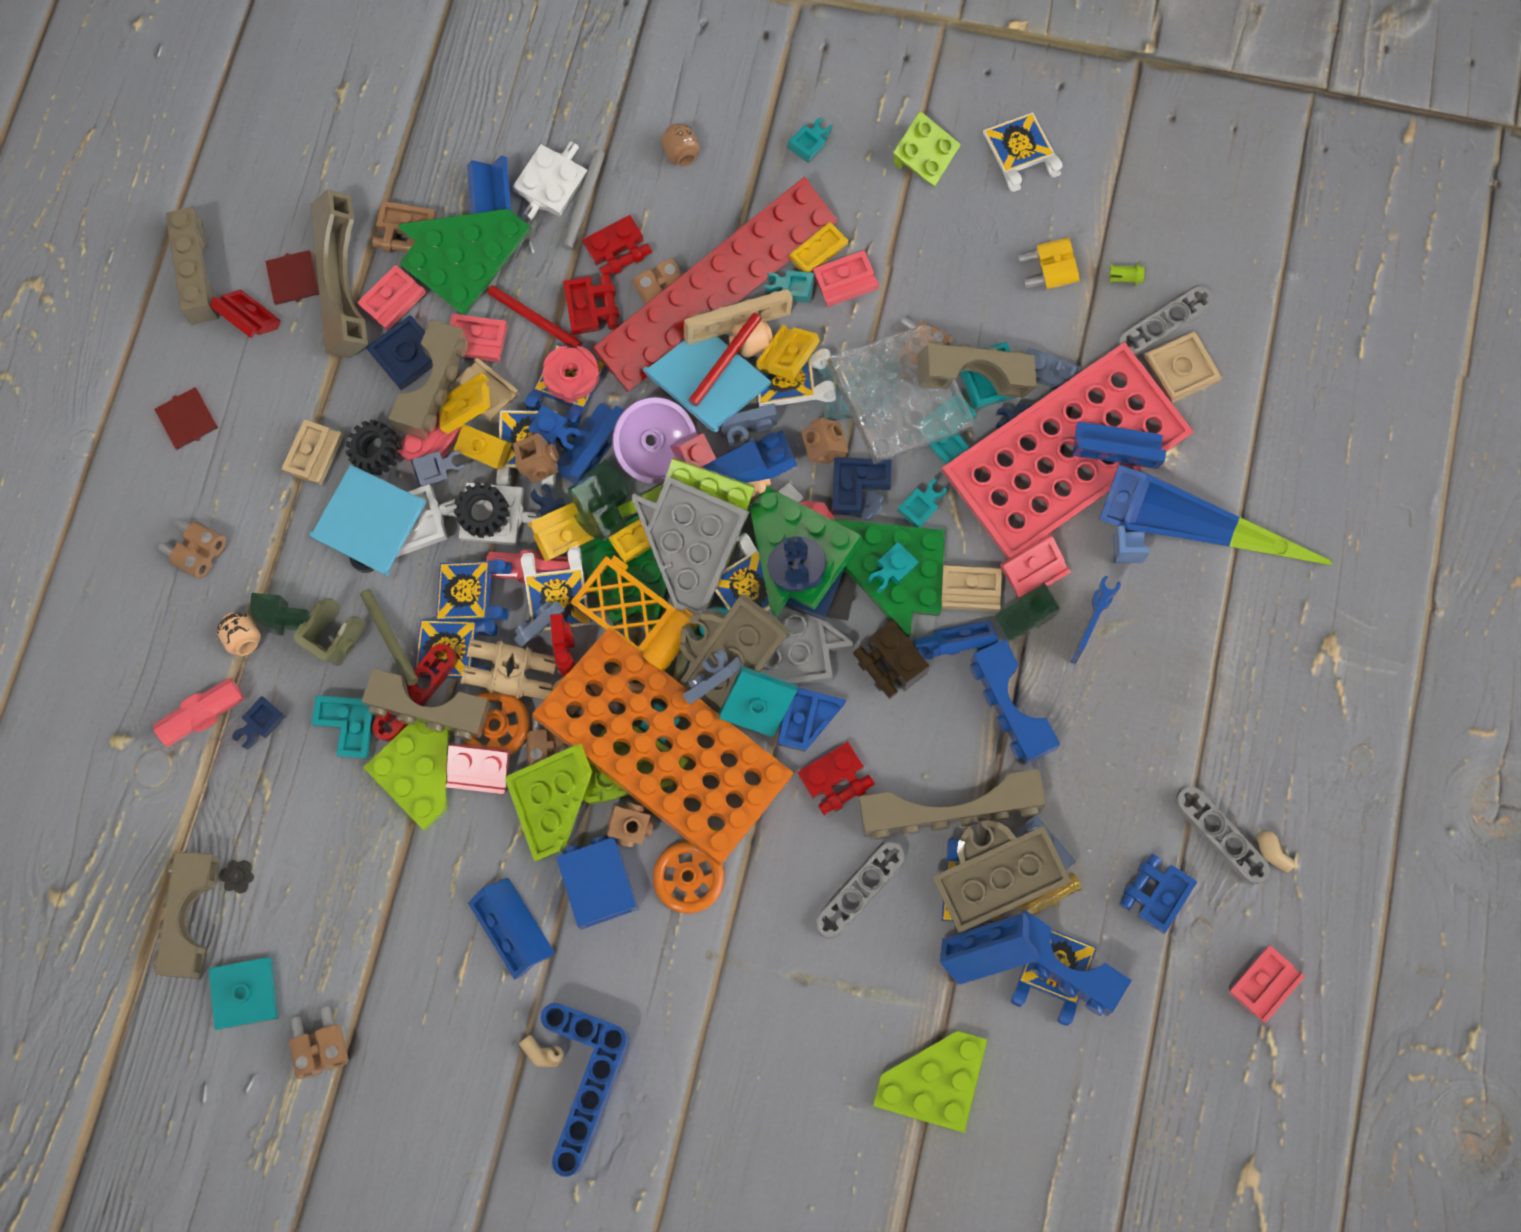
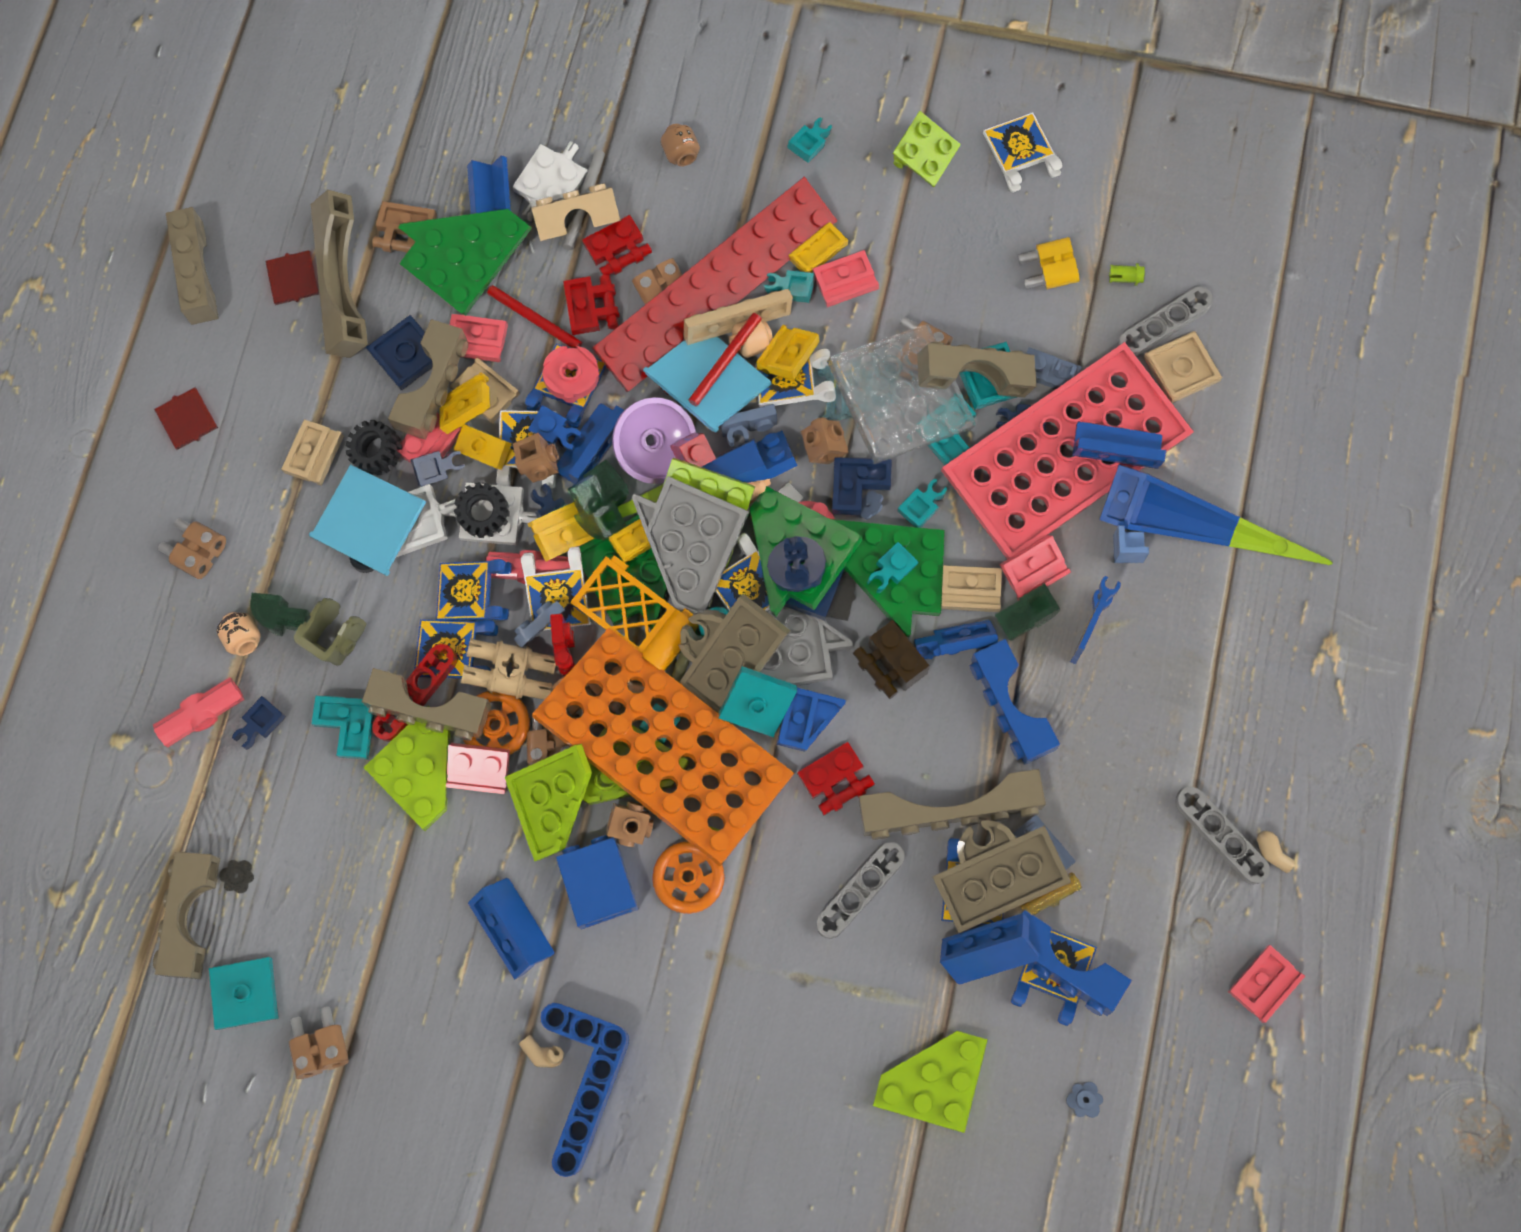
red plate [210,289,281,338] -> none
coral plate [357,265,426,331] -> none
olive bar [360,589,419,686] -> none
sand blue plate [682,649,743,705] -> none
blue plate [1119,854,1197,934] -> none
none -> tan arch [531,183,621,241]
none -> sand blue plant [1066,1082,1103,1118]

